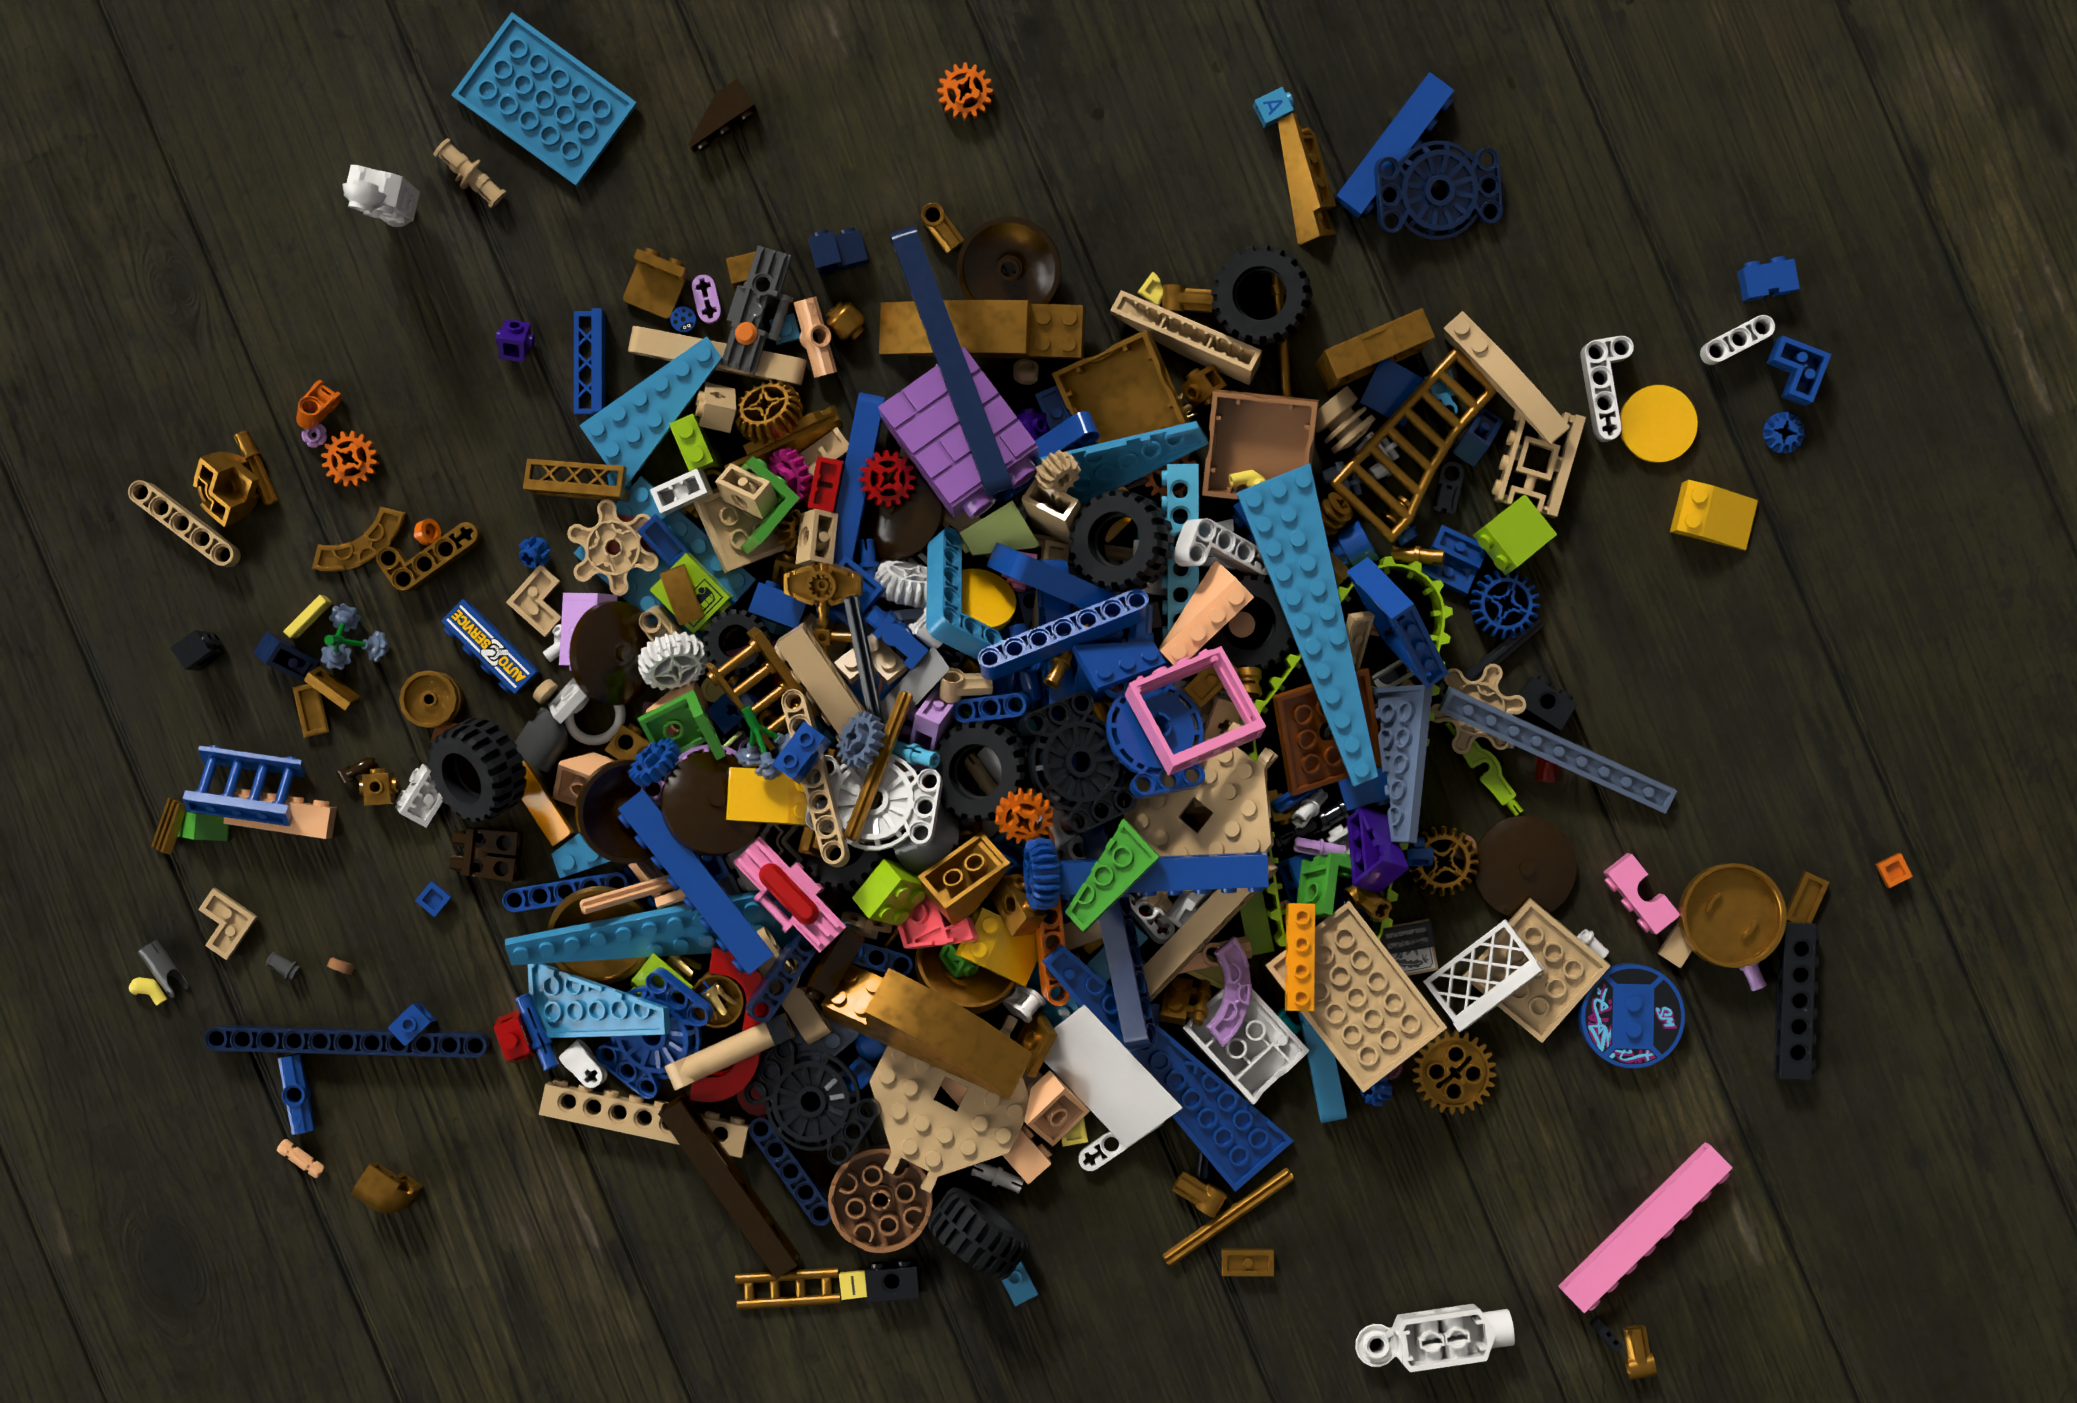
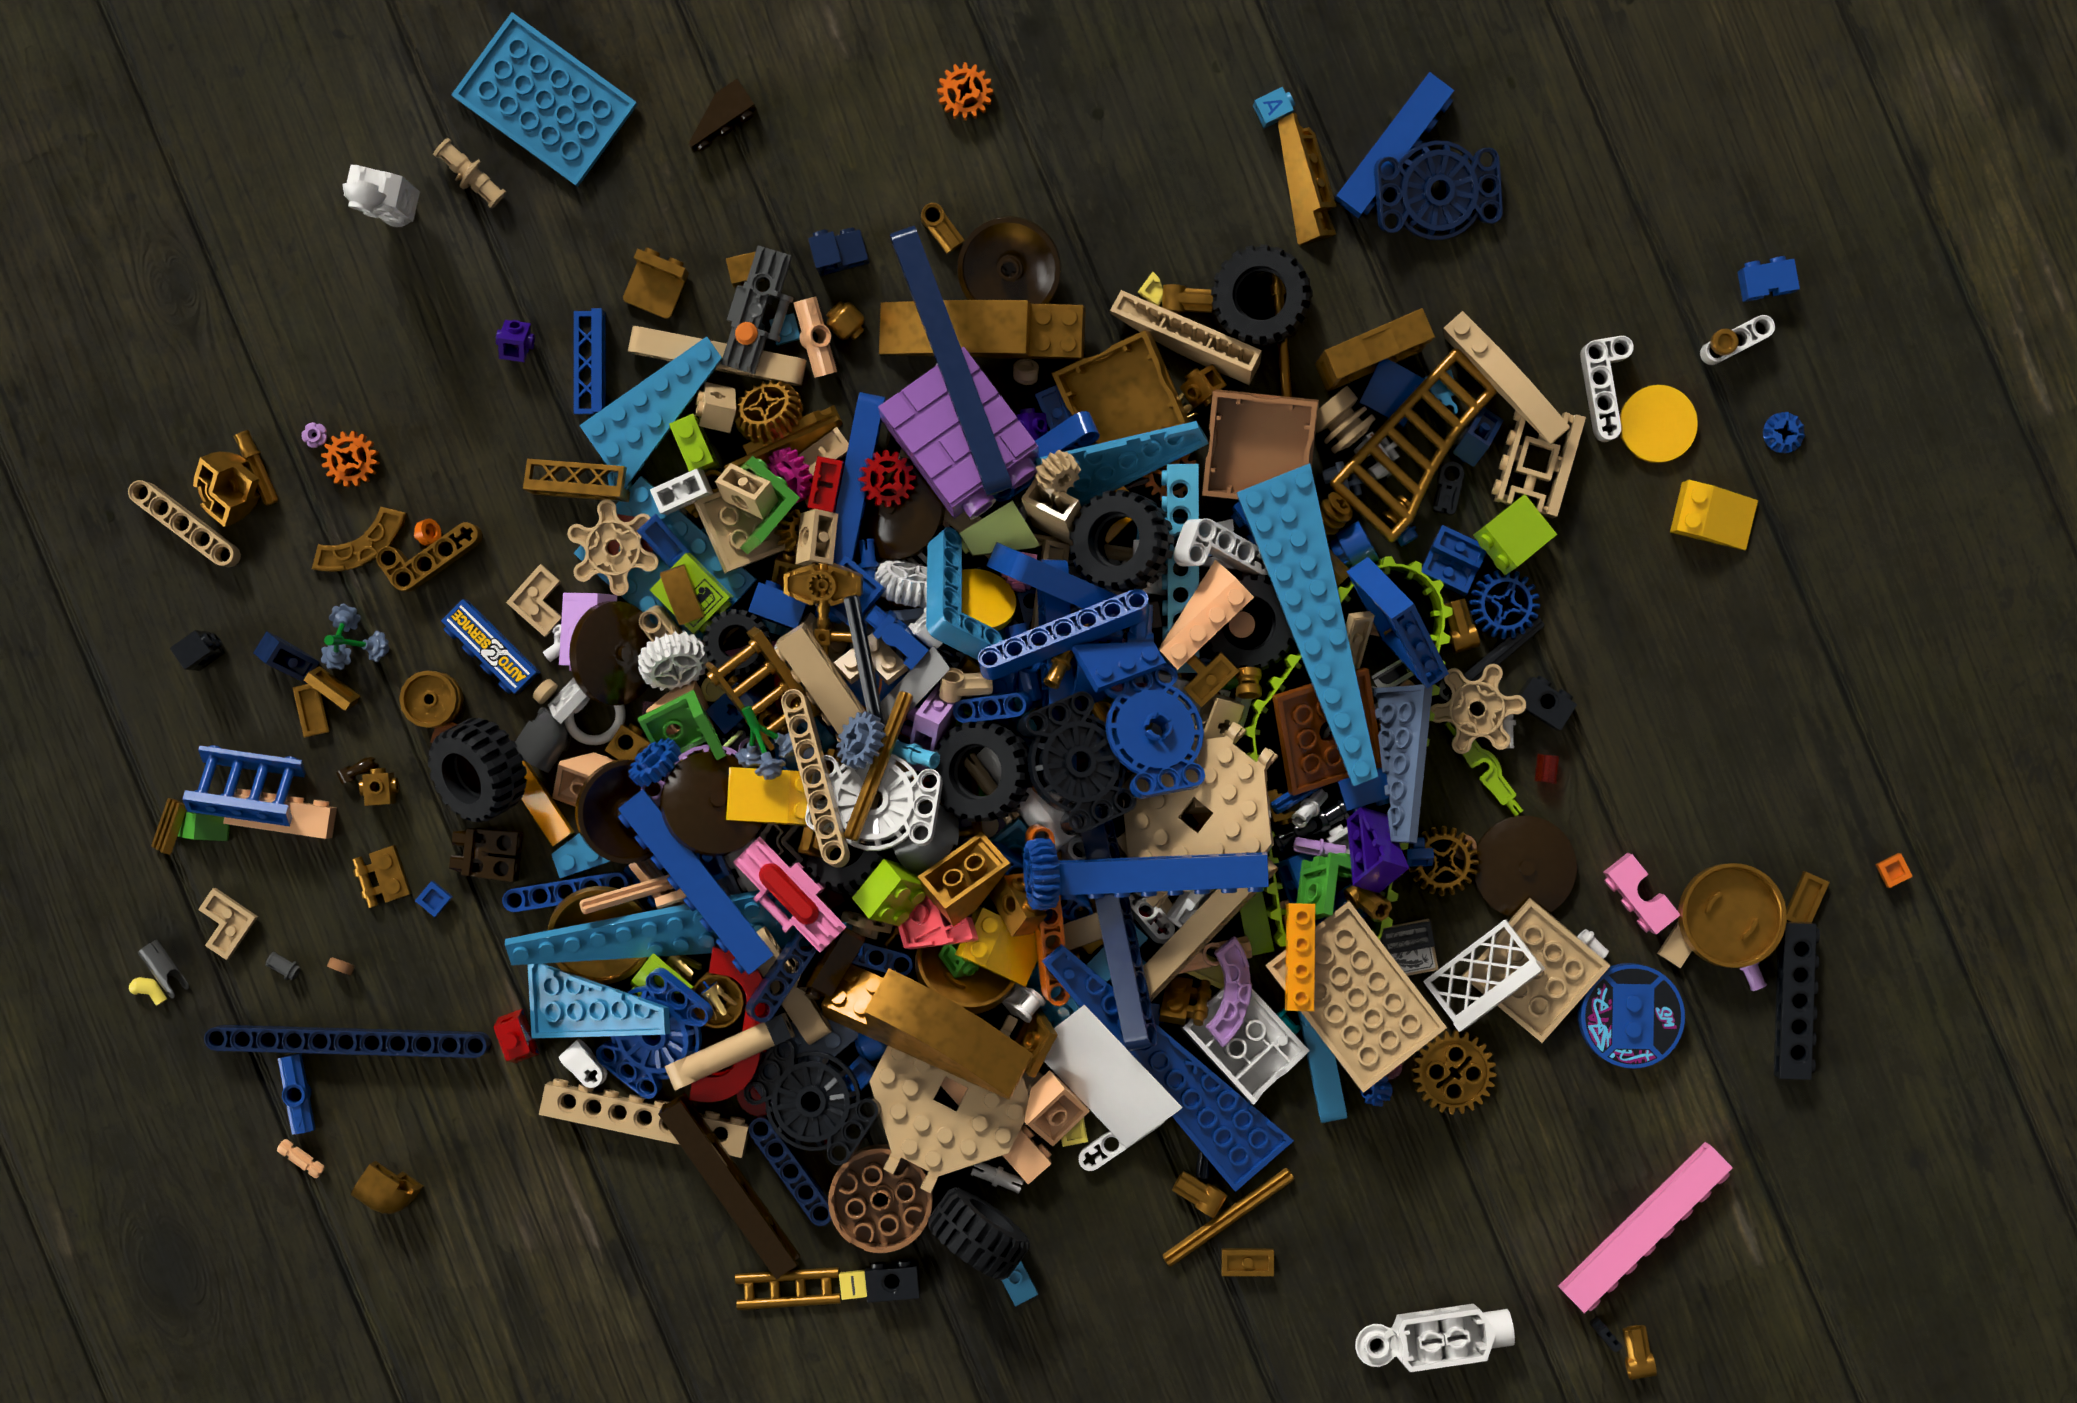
light yellow tile [283,595,332,639] -> none
orange piece [296,380,342,429] -> none
blue bracket [388,1002,437,1045] -> none
white bracket [396,764,443,828] -> none
blue pin [515,993,559,1071] -> none
blue gear [518,536,551,569] -> none
blue tile [670,306,697,333] -> none
lavender beam [692,275,722,324] -> none
blue brick [772,721,831,785] -> none
orange gear [995,788,1053,844] -> none
bright green wing [1065,818,1161,932] -> none
bright pink window [1124,646,1266,776] -> none
light yellow arm [1229,470,1266,488] -> none
pearl gold pin [1391,546,1445,566] -> none
sand blue plate [1437,686,1677,814] -> none
blue brick [1766,336,1831,406] -> none
none -> pearl gold plate [352,845,412,908]
none -> pearl gold piece [1444,598,1480,653]
none -> pearl gold tile [1710,329,1738,356]

